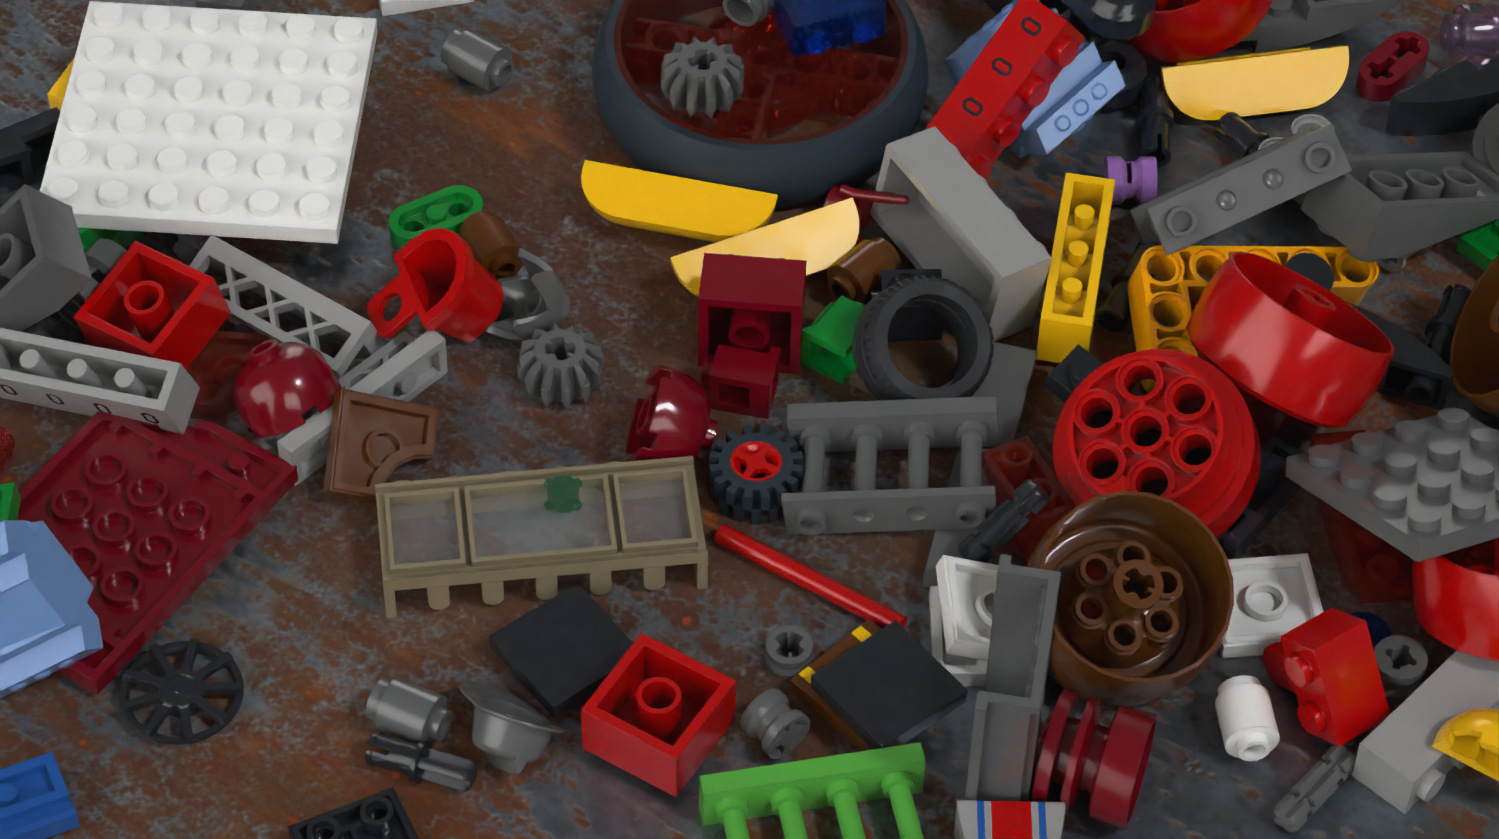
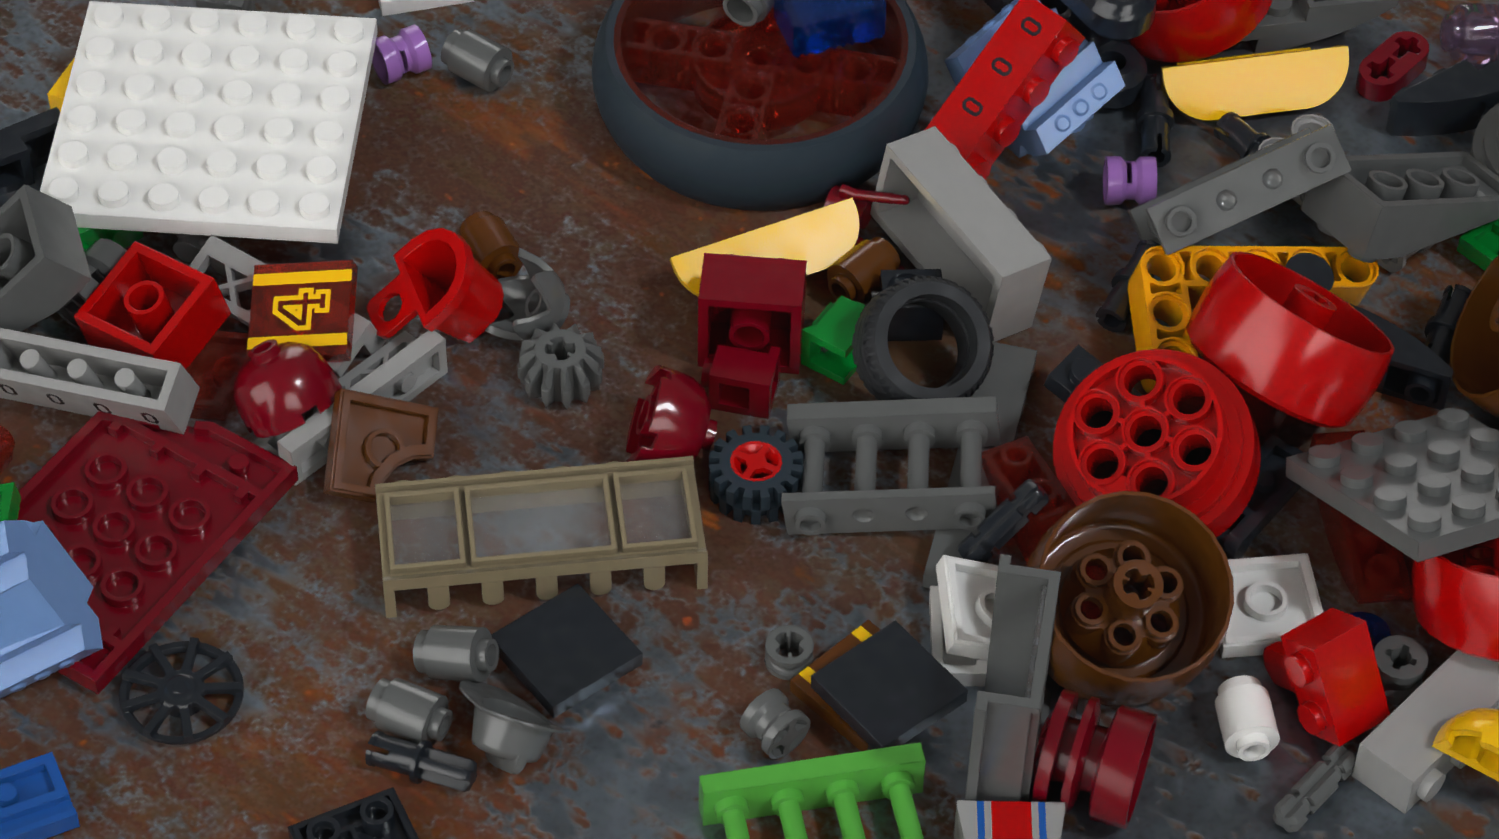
green plate [389,185,483,250] -> none
clear green piece [543,475,583,514] -> none
yellow brick [581,160,778,242] -> none
red brick [581,633,736,798] -> none
dark grey gear [661,36,744,118] -> none
red bar [714,524,907,629] -> none
yellow brick [1036,173,1115,363] -> none
none -> clear red tile [246,260,358,362]
none -> medium lavender wheel [372,24,432,85]
none -> dark grey brick [413,625,499,682]

